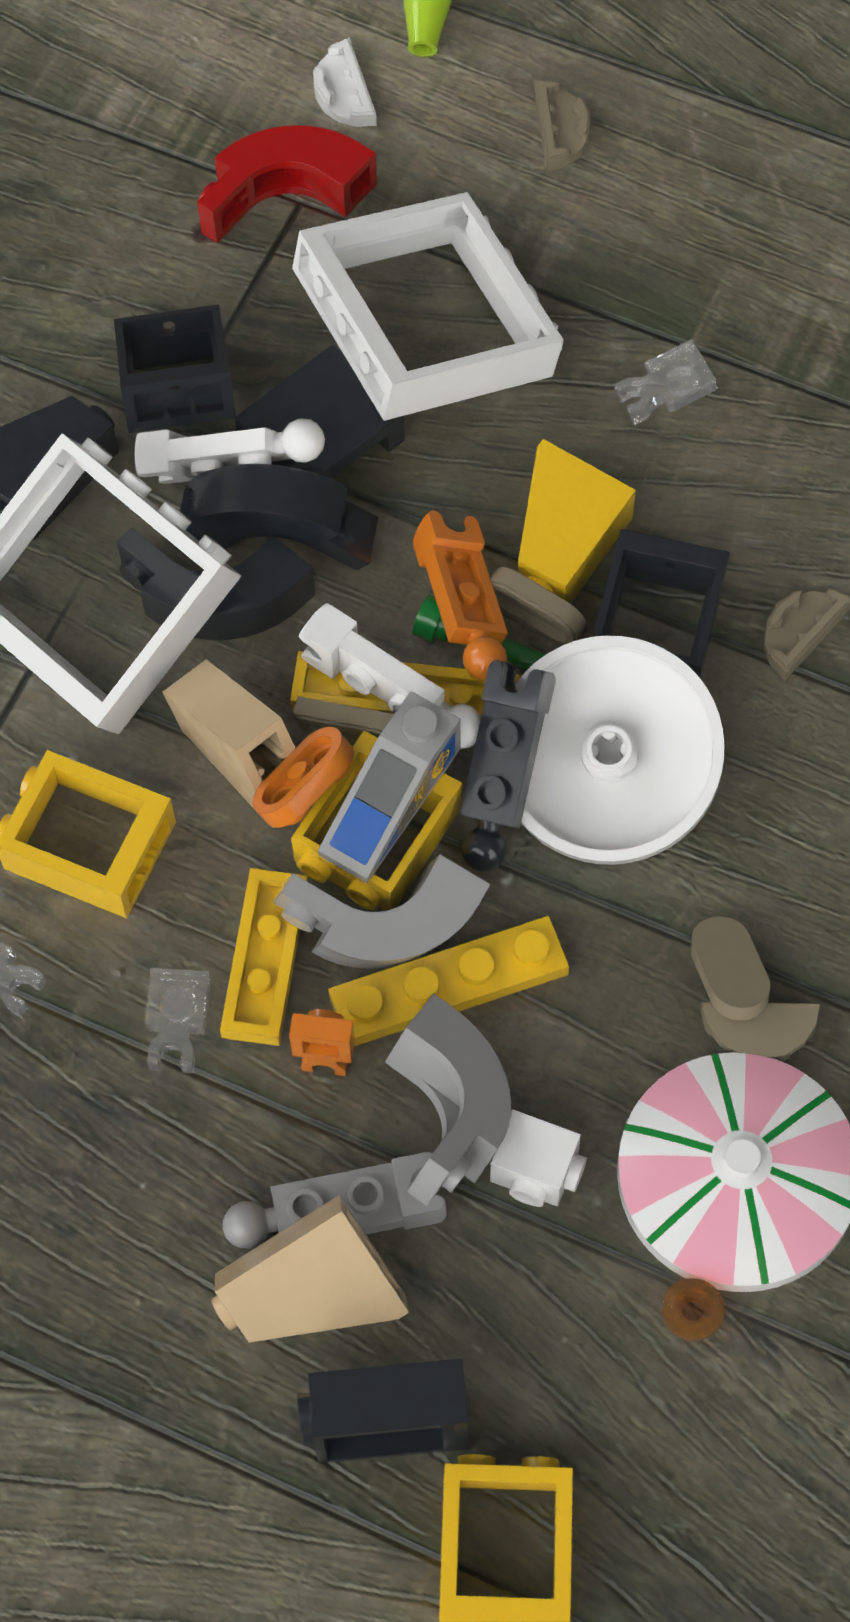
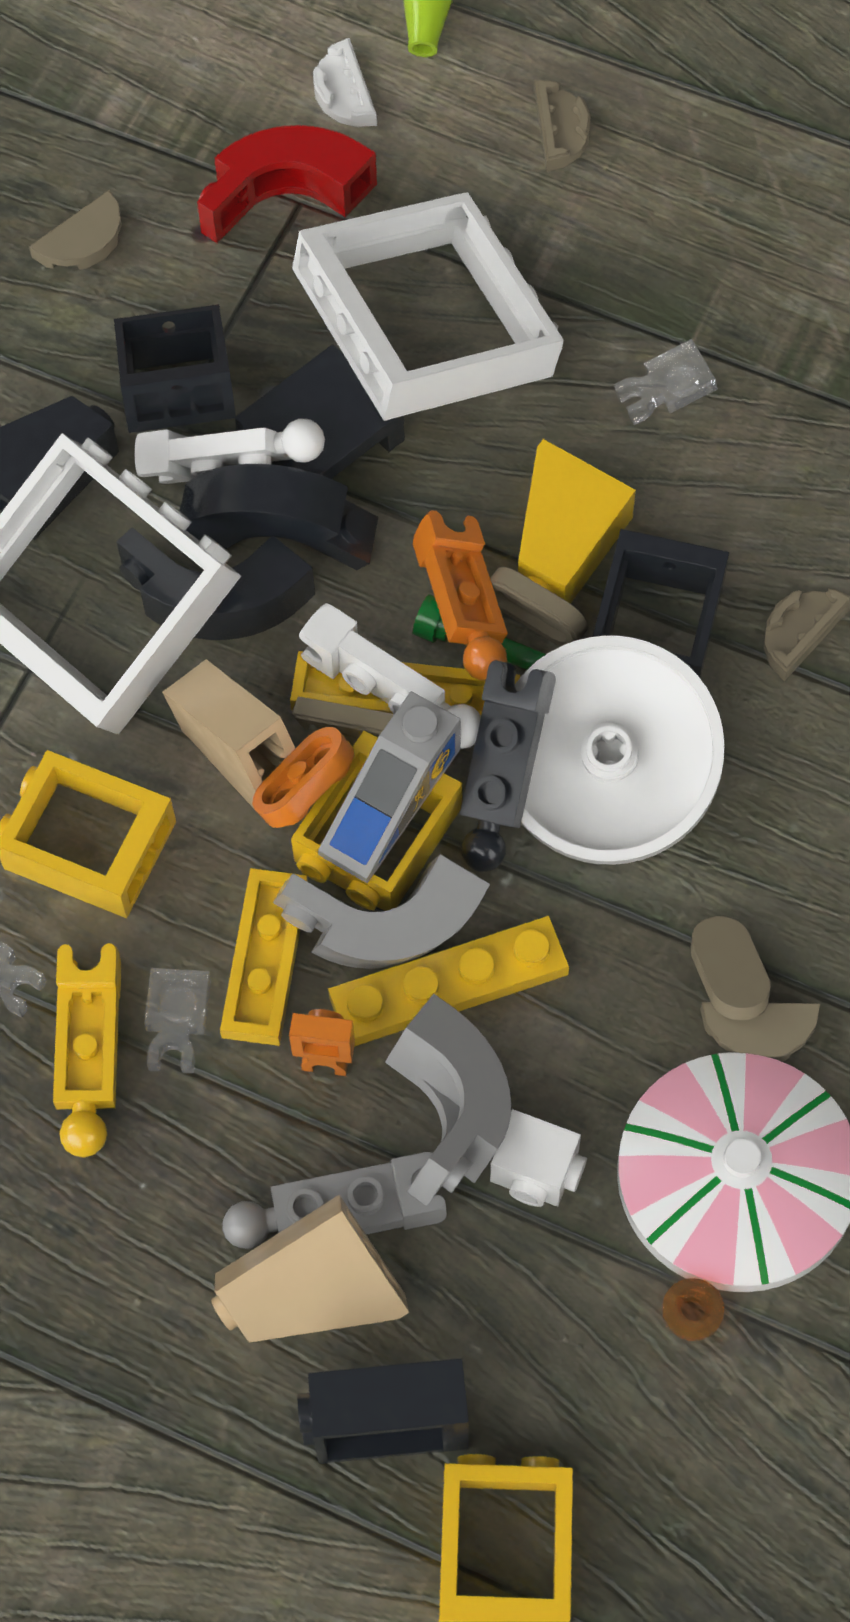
none -> dark tan tile [29,190,122,270]
none -> yellow plate [53,943,121,1158]

